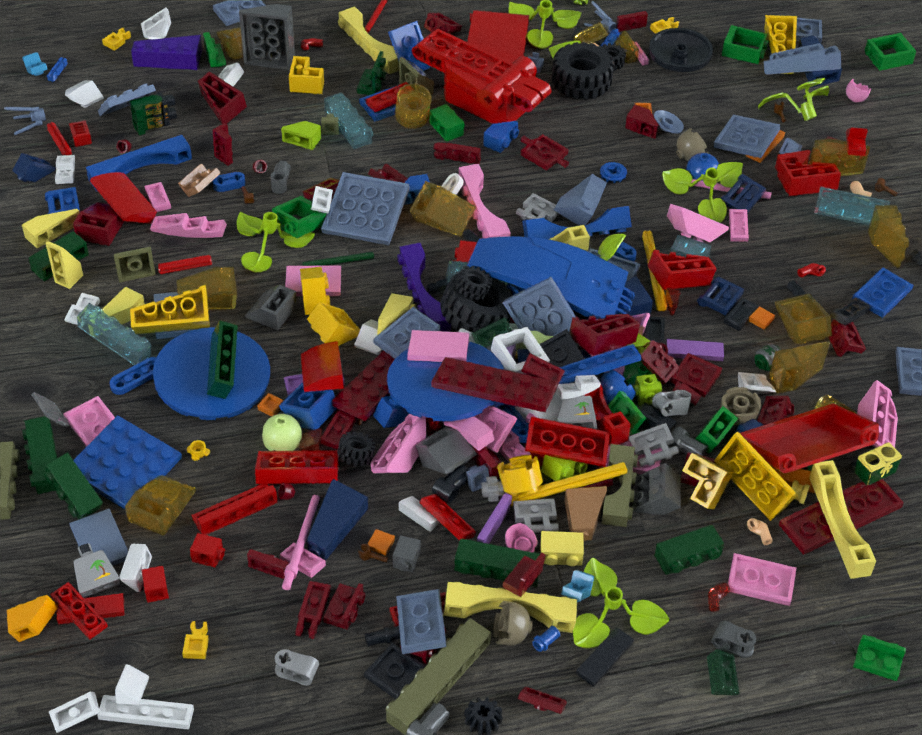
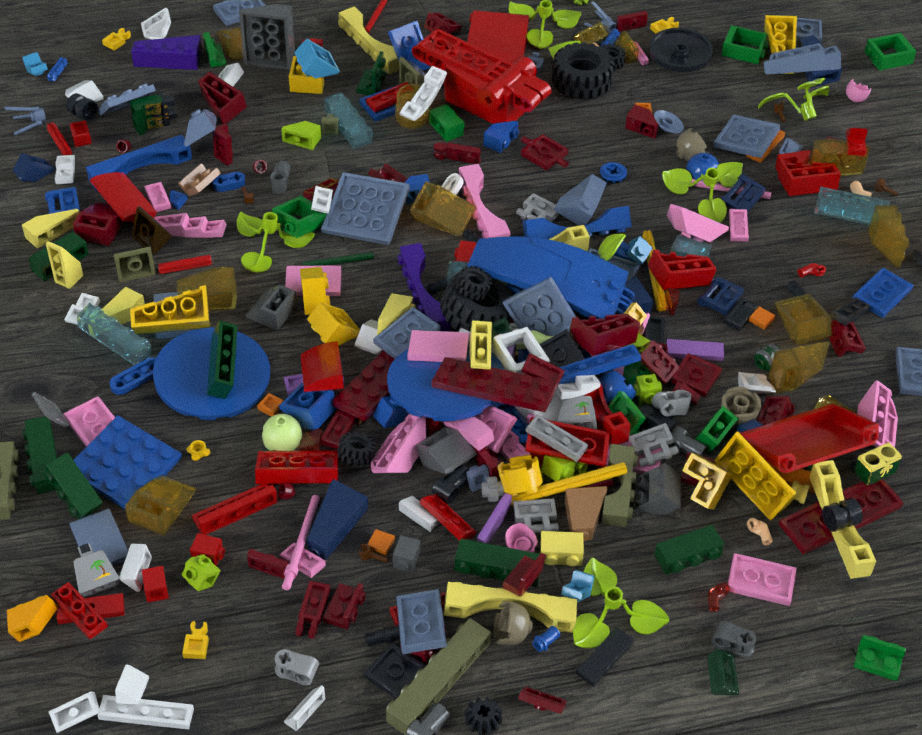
none -> black wheel [66,93,98,121]
none -> dark brown slope [131,206,172,255]
none -> blue tile [170,190,188,210]
none -> lime brick [181,554,221,591]
none -> sand blue wedge [184,109,217,147]
none -> white slope [284,685,325,731]
none -> dark azure slope [294,39,340,78]
none -> white slope [400,66,447,121]
none -> light yellow slope [469,320,492,369]
none -> light grey tile [526,414,588,462]
none -> yellow plate [624,302,647,325]
none -> dark azure bracket [627,236,652,265]
none -> black wheel [822,498,863,532]

